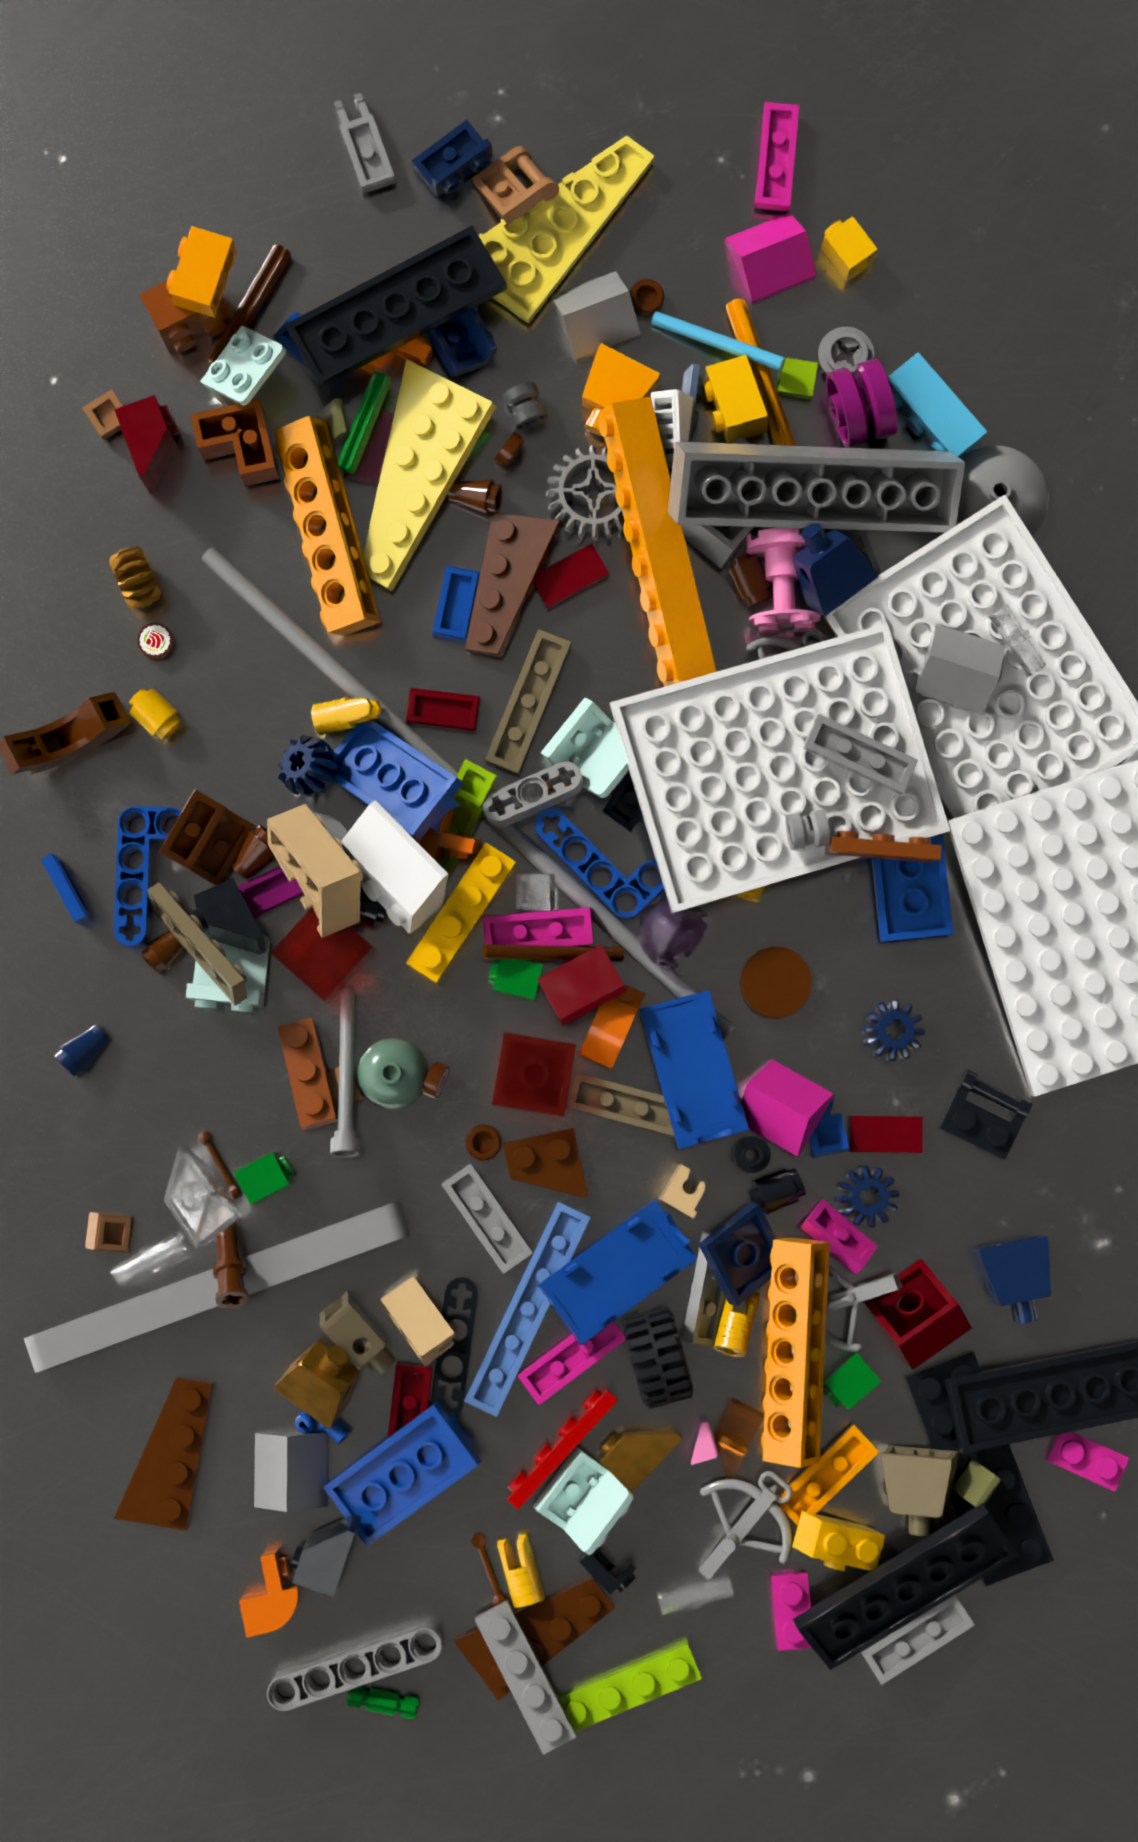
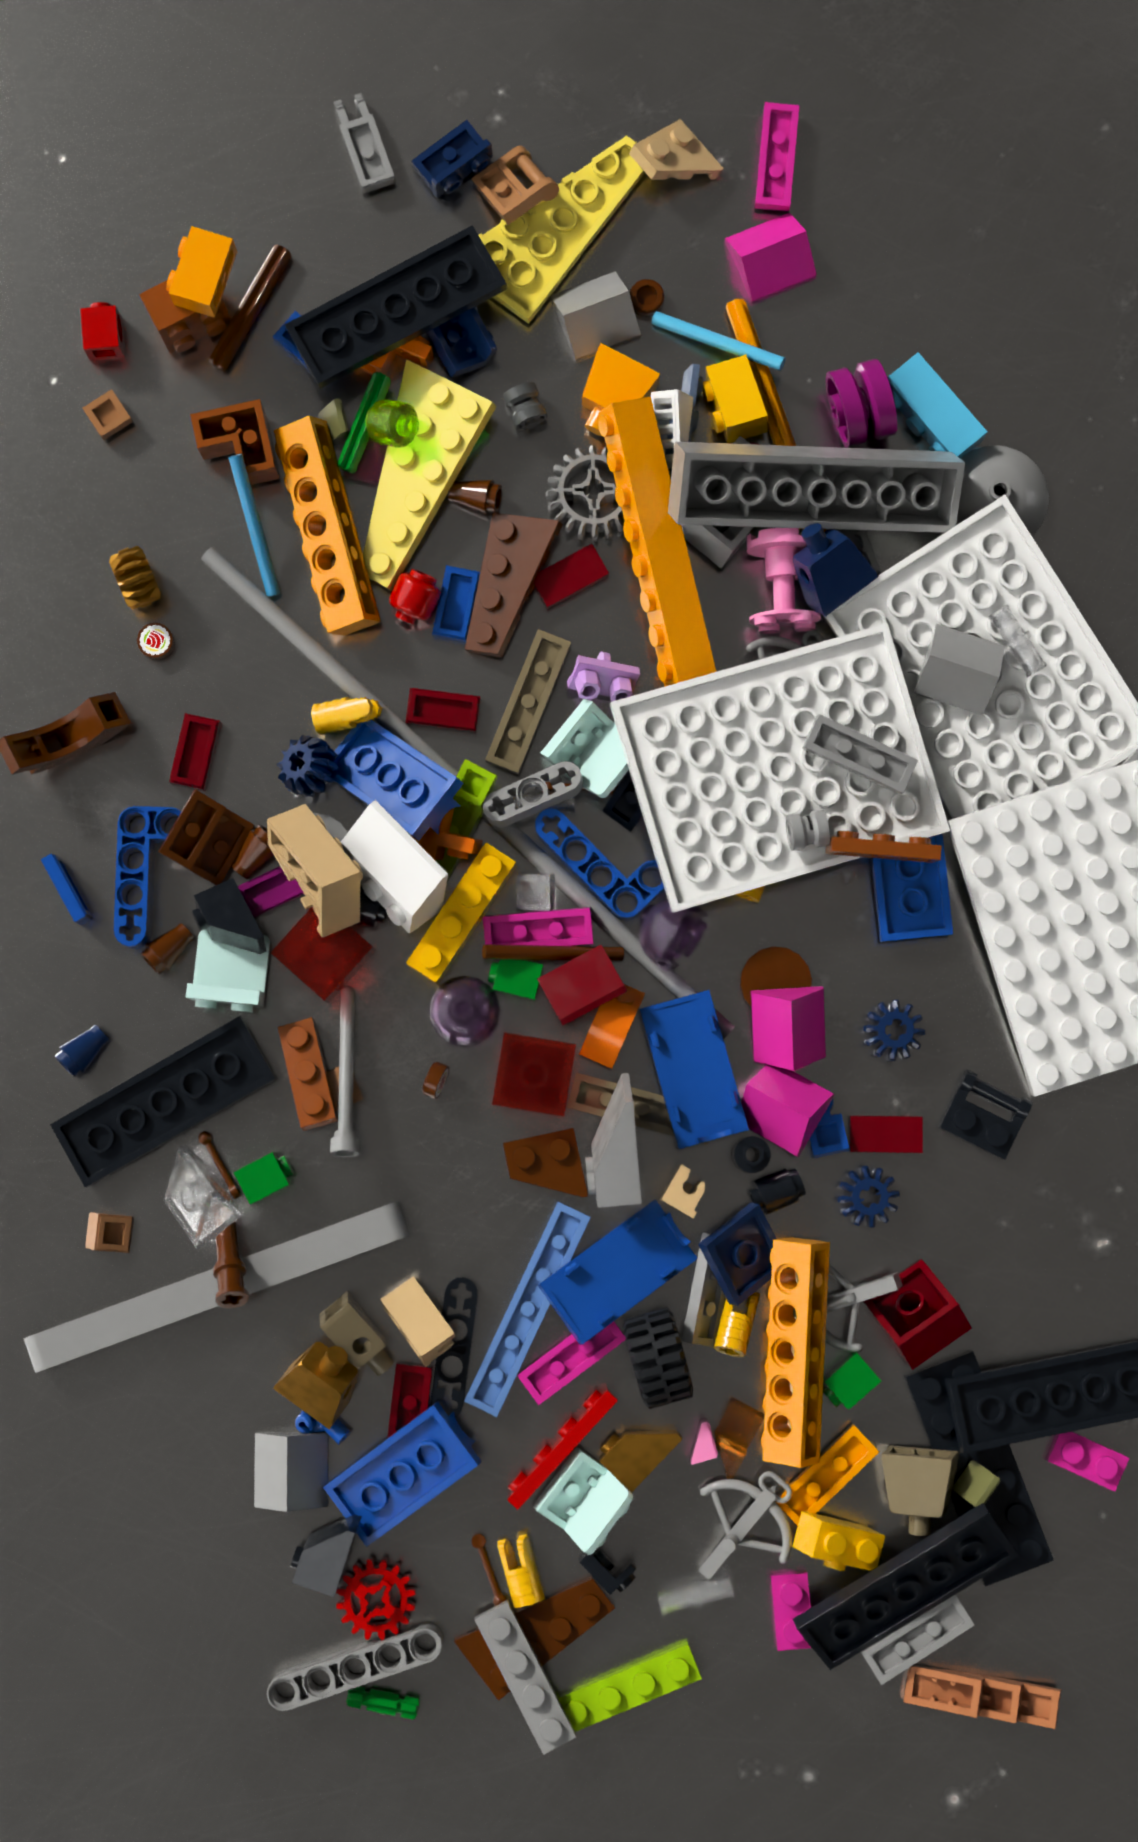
clear pin [111,1233,187,1287] -> none
dark red slope [114,395,180,494] -> none
reddish brown wing [114,1377,214,1531] -> none
yellow brick [129,688,182,741] -> none
dark tan plate [147,882,247,1006] -> none
light aqua bracket [200,326,286,406] -> none
orange brick [239,1548,302,1638] -> none
sand green cylinder [357,1038,429,1110] -> none
light grey plate [441,1163,533,1274] -> none
reddish brown tile [465,1124,502,1161] -> none
reddish brown tile [493,431,525,467] -> none
reddish brown brick [726,553,773,608] -> none
lime tile [777,357,818,400] -> none
dark pink plate [800,1199,878,1275] -> none
light grey gear [818,327,875,375] -> none
yellow brick [821,216,878,281] -> none
dark blue torso [974,1235,1051,1324] -> none
none -> black plate [50,1016,276,1188]
none -> red brick [80,302,125,361]
none -> dark red tile [169,713,221,791]
none -> dark azure bar [228,454,280,596]
none -> red gear [336,1557,416,1640]
none -> clear neon green head [365,399,419,448]
none -> red head [389,569,441,624]
none -> clear purple cylinder [429,975,501,1048]
none -> lavender hips [567,651,640,702]
none -> light grey slope [585,1073,642,1208]
none -> tan wing [629,119,724,180]
none -> dark pink slope [751,986,826,1071]
none -> nougat slope [904,1665,1062,1729]

